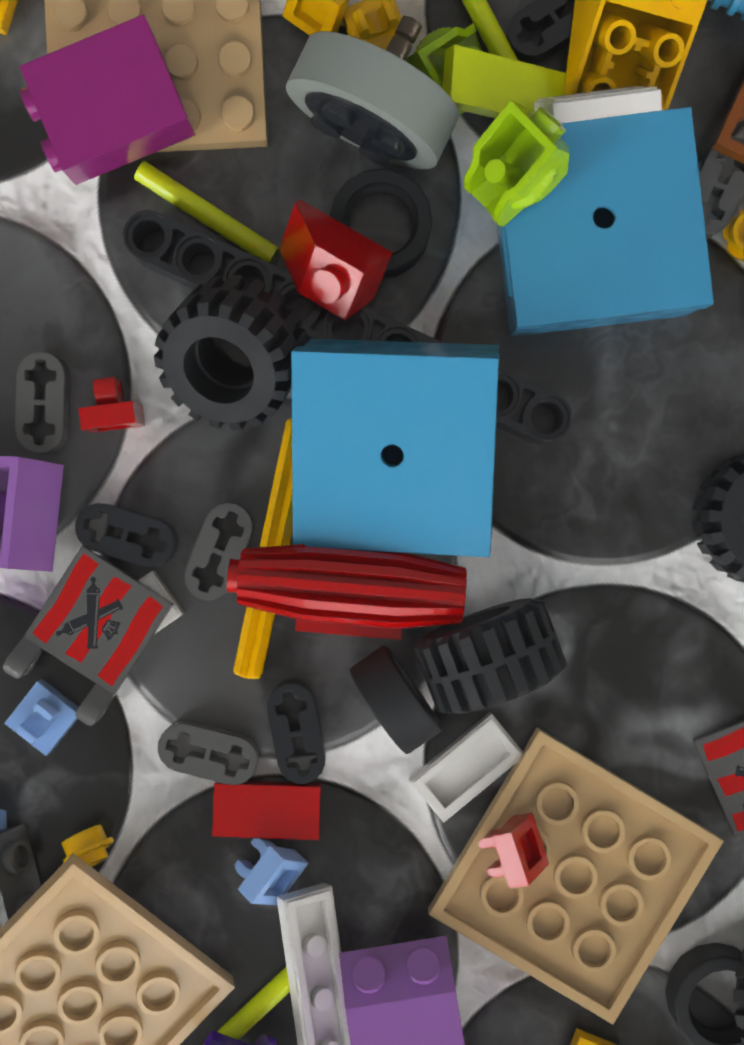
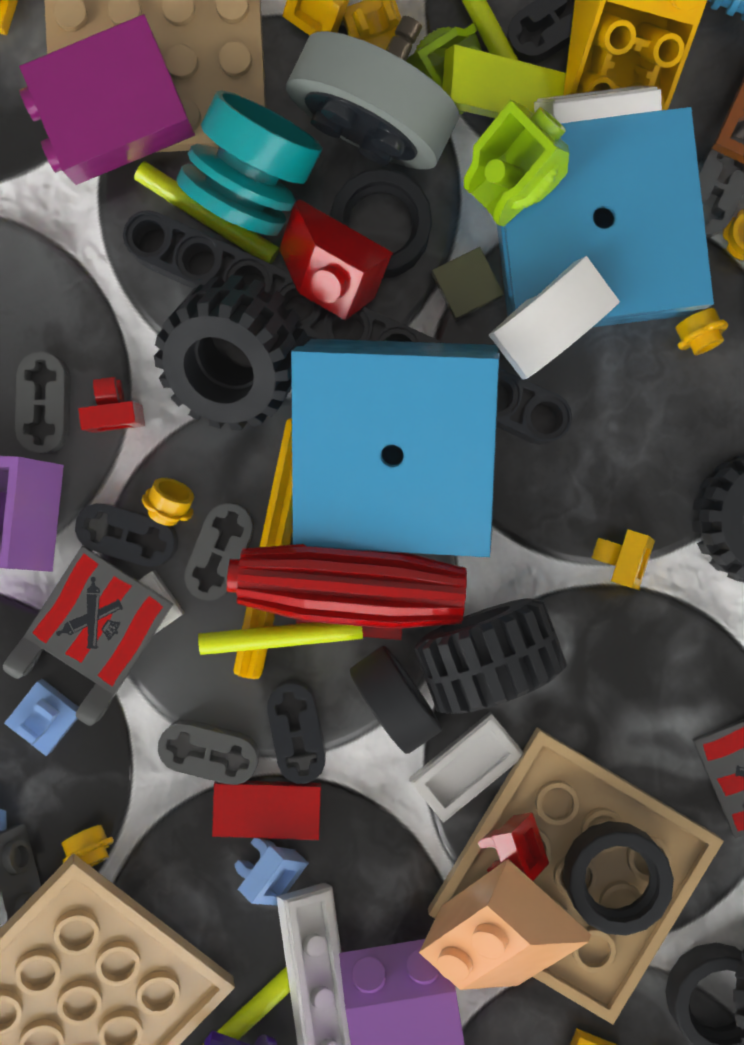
none -> yellow plate [142,478,194,526]
none -> teal wheel [176,90,323,236]
none -> neon yellow bar [198,622,363,655]
none -> light nougat slope [419,859,591,990]
none -> olive tile [431,247,504,321]
none -> white slope [489,256,620,380]
none -> black tyre [563,821,674,936]
none -> yellow tile [592,529,655,590]
none -> yellow plate [675,308,728,355]

